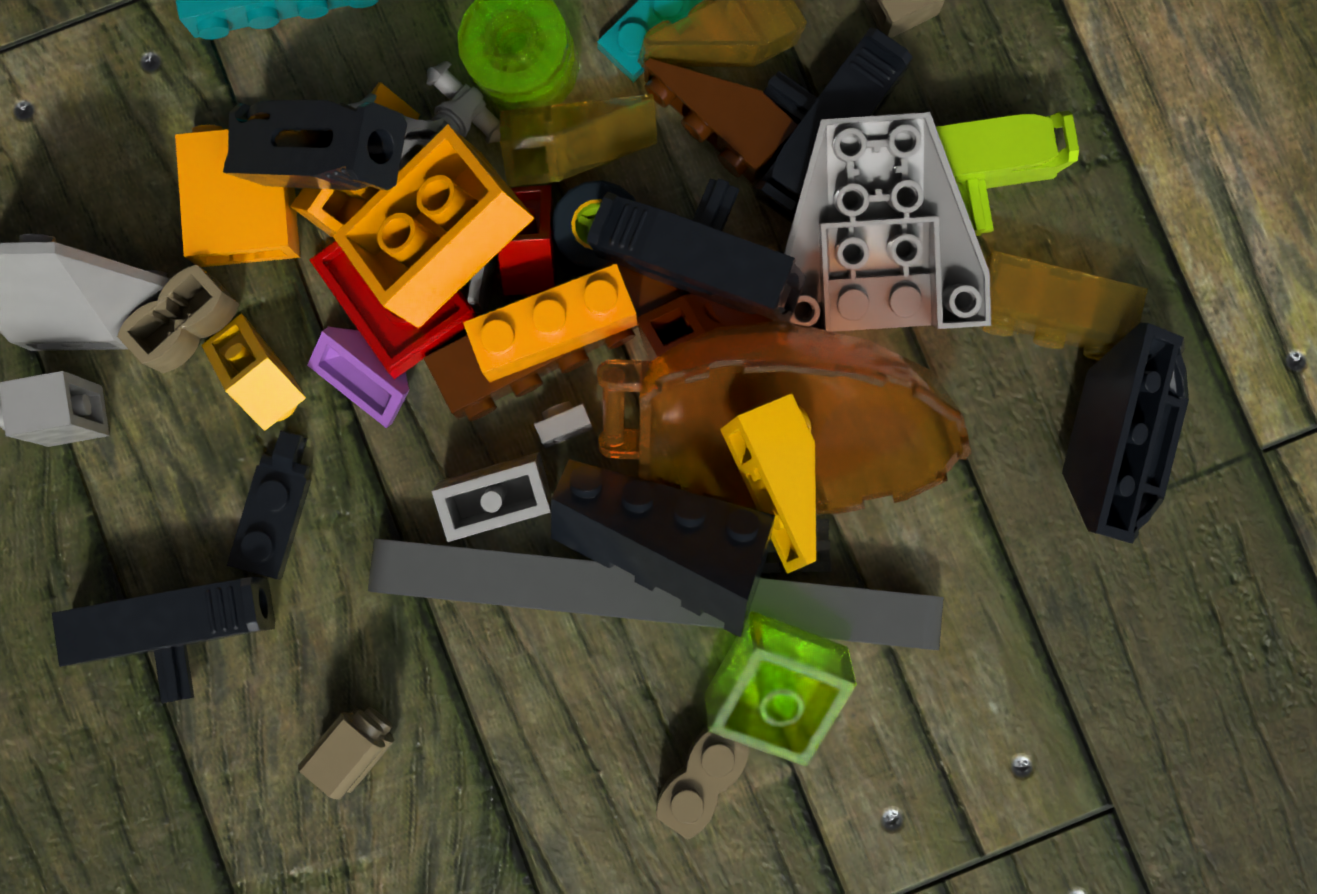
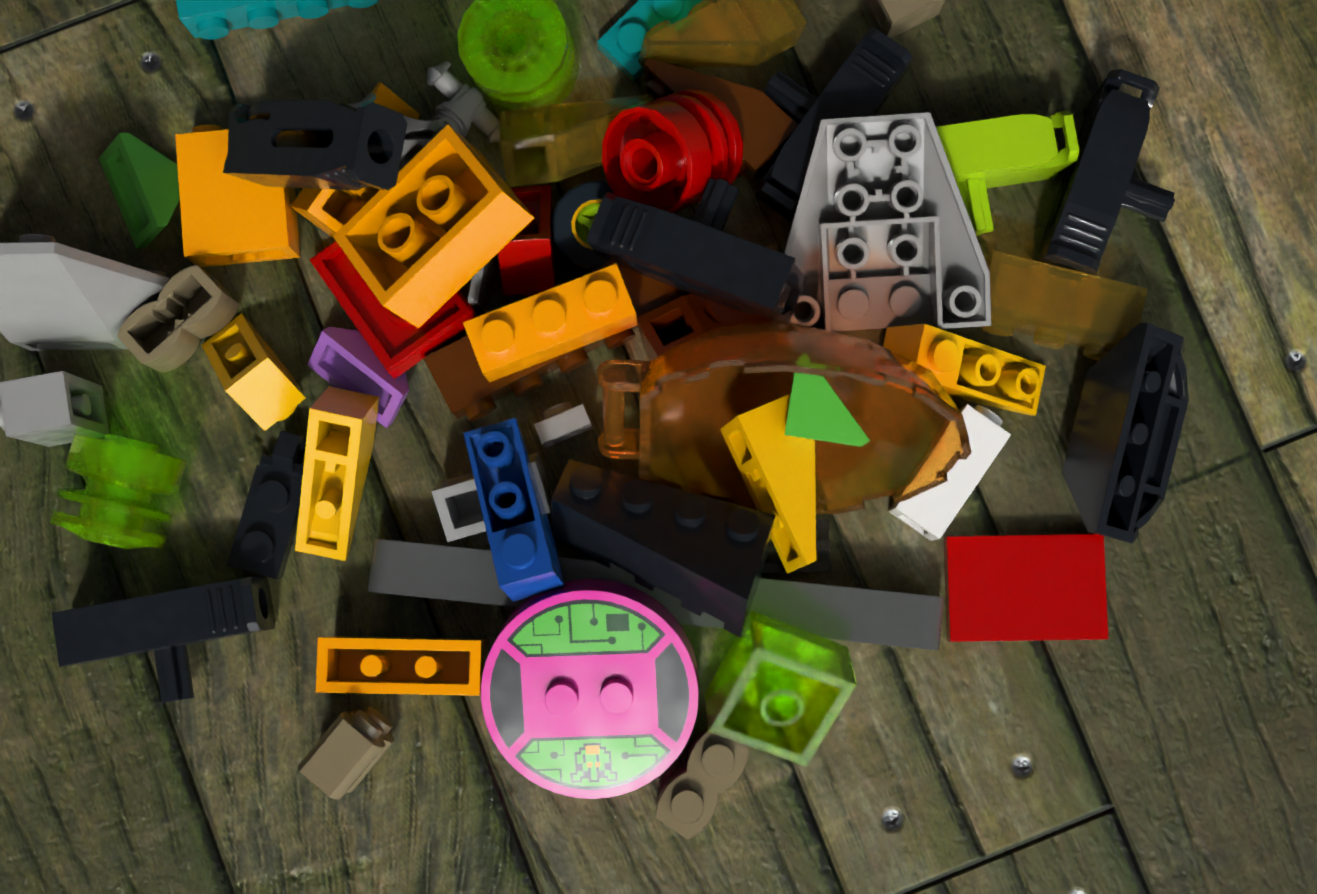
none -> clear neon green wheel [50,433,187,549]
none -> bright green slope [98,133,180,249]
none -> yellow slope [295,386,379,561]
none -> light orange brick [315,636,488,696]
none -> blue slope [464,418,566,602]
none -> piece [481,579,699,799]
none -> red wheel [602,88,743,214]
none -> bright green slope [784,350,870,447]
none -> yellow slope [876,324,1046,416]
none -> white brick [888,404,1011,541]
none -> red tile [944,534,1109,642]
none -> black piece [1033,69,1175,284]

